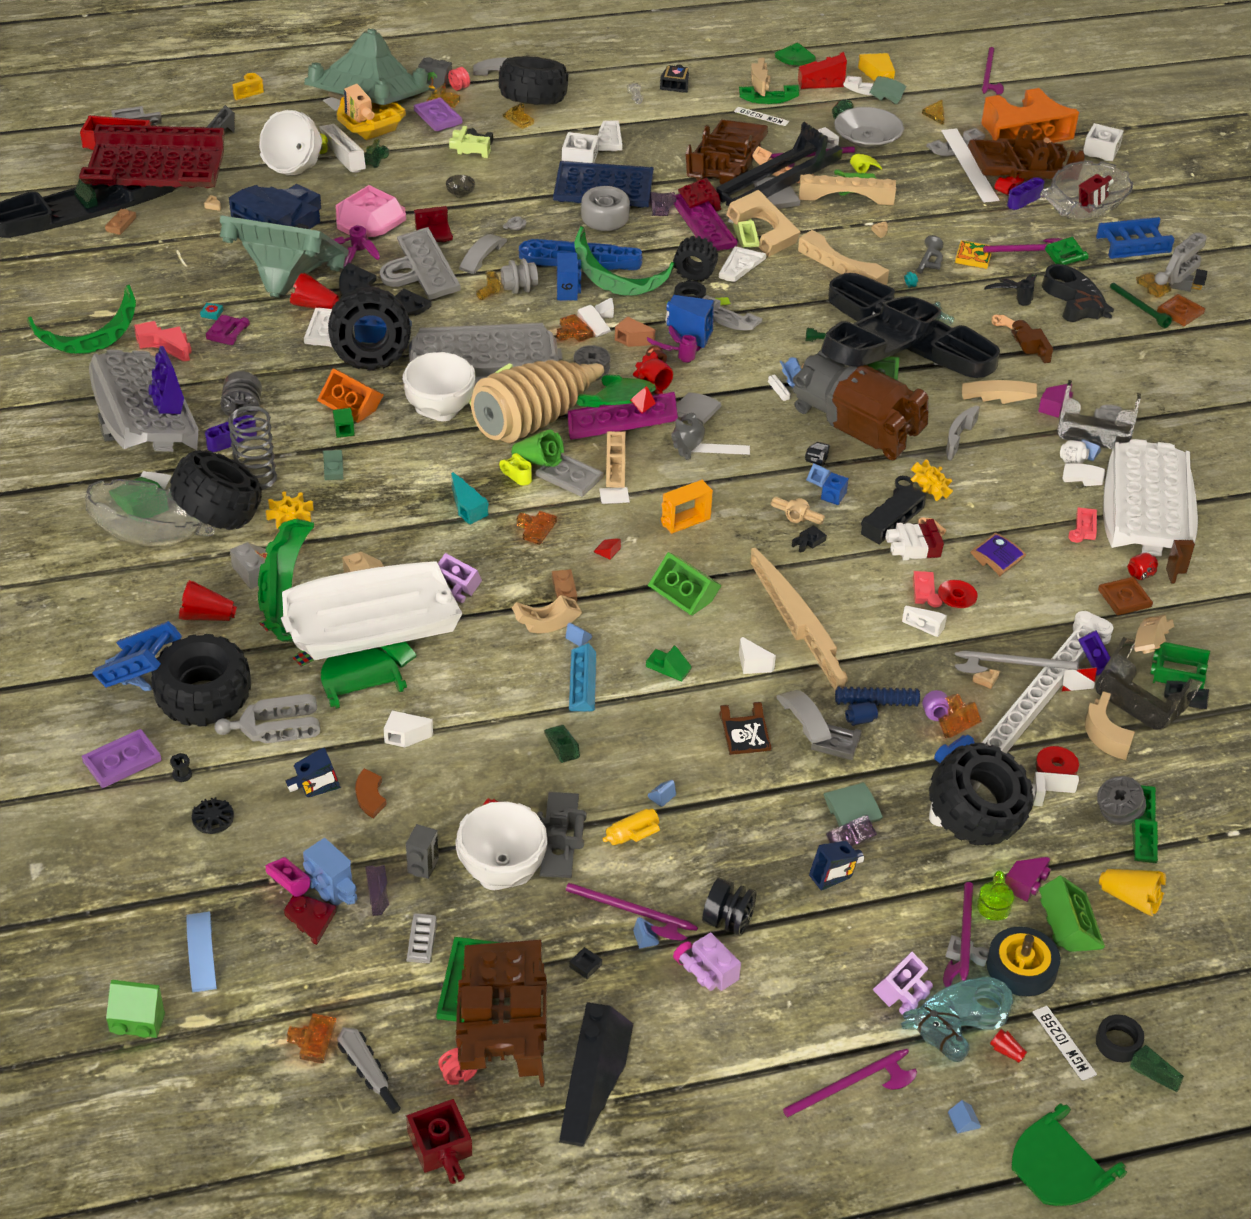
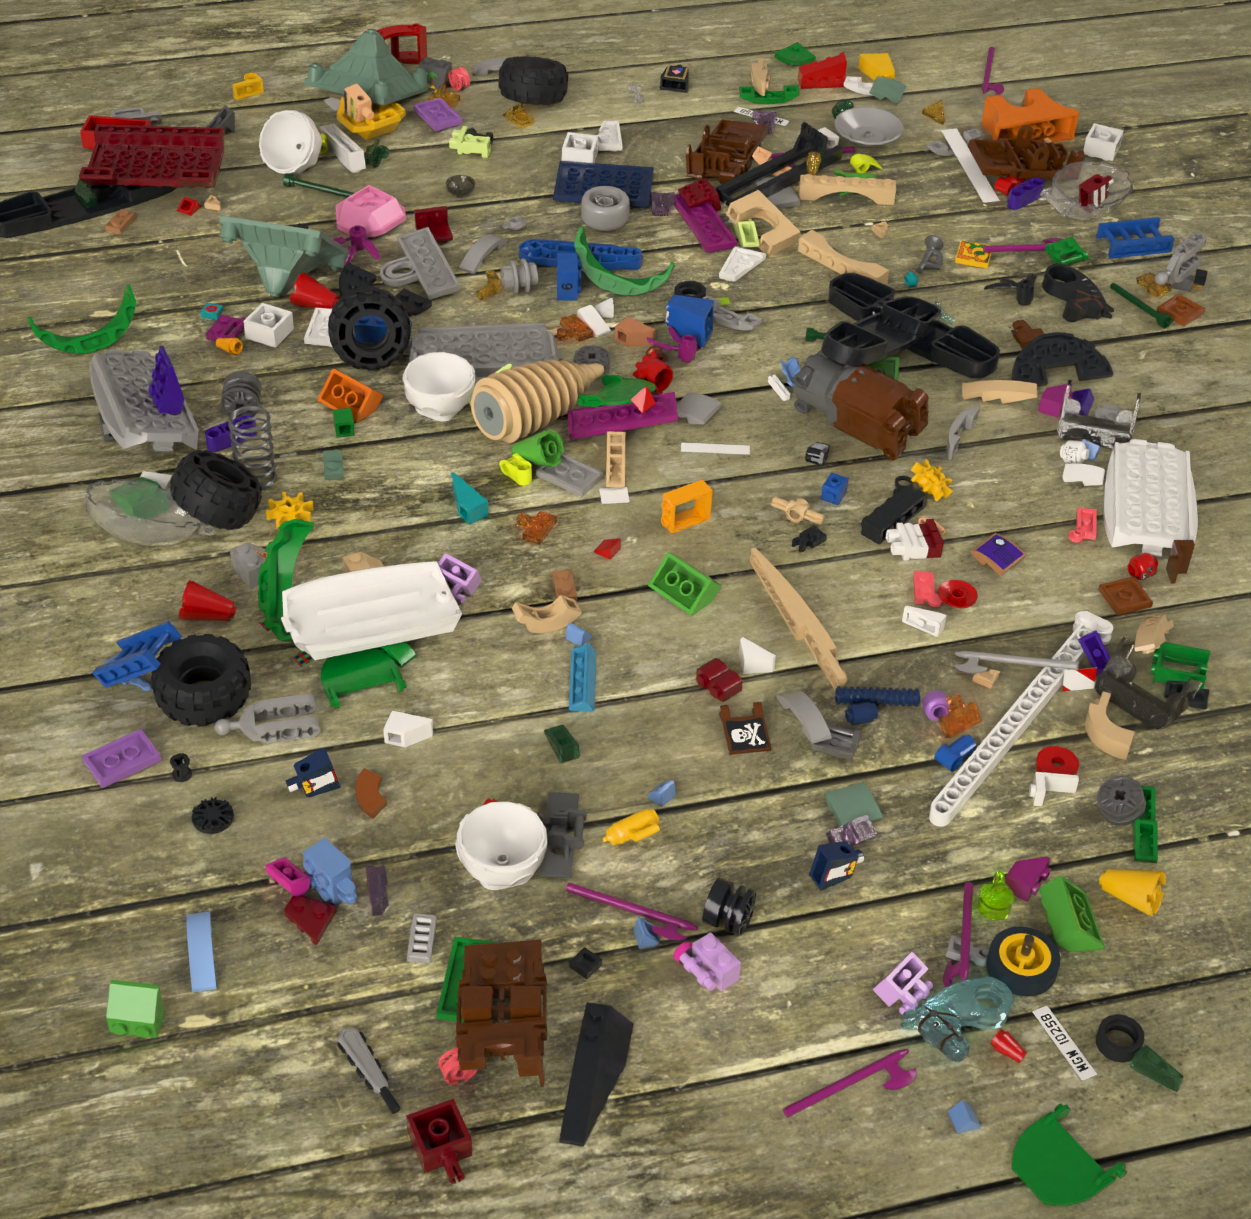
coral arch [134,321,192,361] -> none
dark blue panel [229,184,321,229] -> none
clear orange hinge [287,1013,336,1064] -> none
dark grey brick [406,824,439,879] -> none
green slope [646,645,692,682] -> none
dark grey piece [671,413,705,460] -> none
black tyre [673,236,718,282] -> none
medium blue slope [806,463,830,487] -> none
black tyre [929,743,1033,846] -> none
light nougat arm [992,314,1015,330] -> none
none -> red slope [177,197,201,216]
none -> light orange cone [216,338,243,355]
none -> white brick [244,303,294,348]
none -> dark green piece [283,173,354,198]
none -> red window [377,23,427,65]
none -> dark red brick [696,658,743,702]
none -> slope [752,109,777,134]
none -> clear yellow cone [806,152,822,176]
none -> black plate [1012,332,1114,387]
none -> dark purple slope [1065,388,1094,419]

